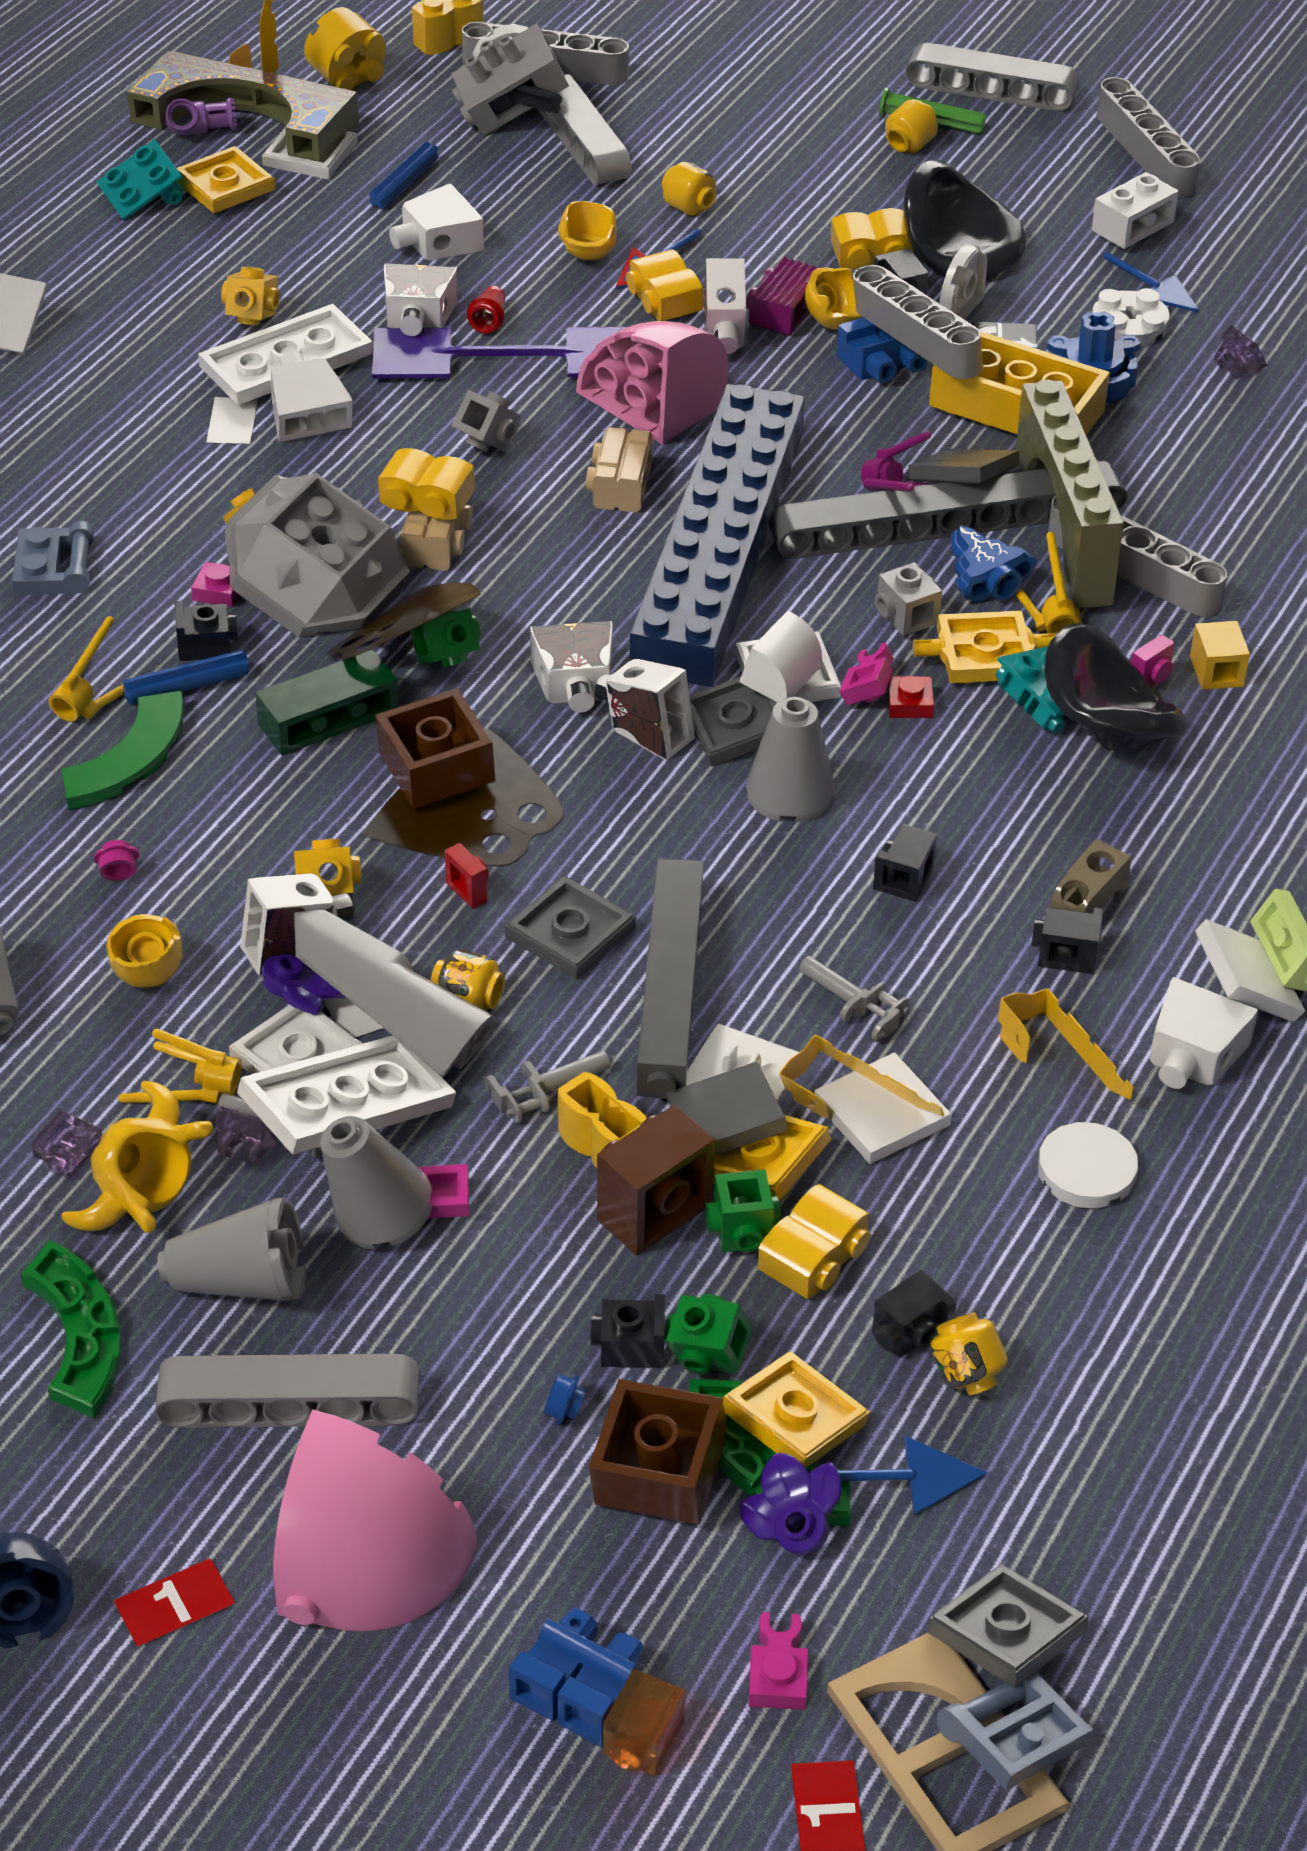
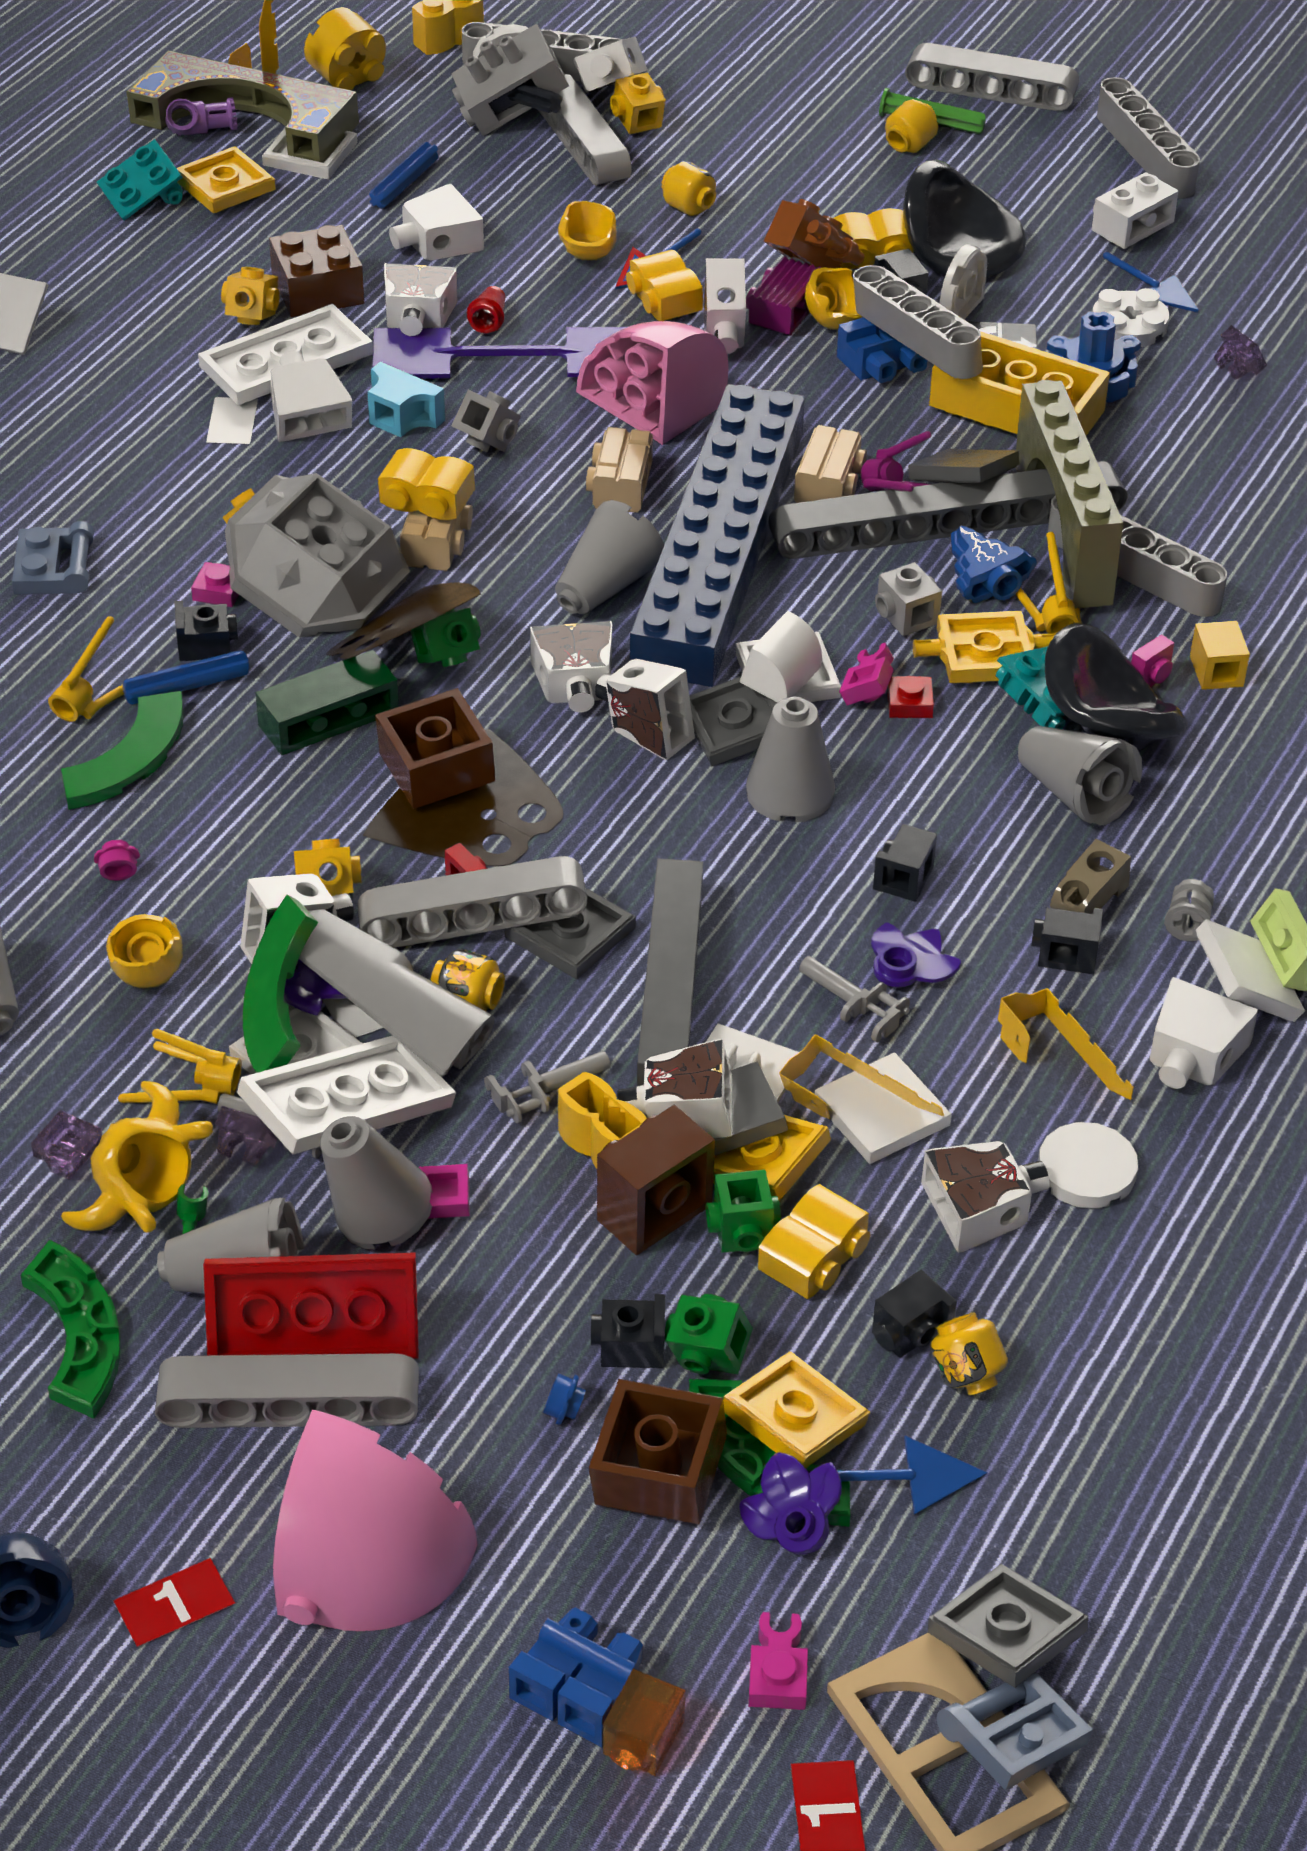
none -> green hand [176,1184,209,1234]
none -> red tile [203,1252,419,1359]
none -> green tile [243,894,318,1073]
none -> reddish brown brick [269,225,364,317]
none -> light grey beam [358,856,587,948]
none -> medium azure brick [368,362,445,437]
none -> light grey cone [555,500,664,614]
none -> white torso [573,37,648,94]
none -> yellow brick [610,72,666,135]
none -> torso [617,1039,732,1138]
none -> dark orange brick [763,199,865,269]
none -> tan brick [794,425,867,503]
none -> dark purple plate [871,922,961,987]
none -> torso [921,1141,1050,1253]
none -> light grey cone [1018,726,1142,825]
none -> light grey bush [1164,879,1214,941]

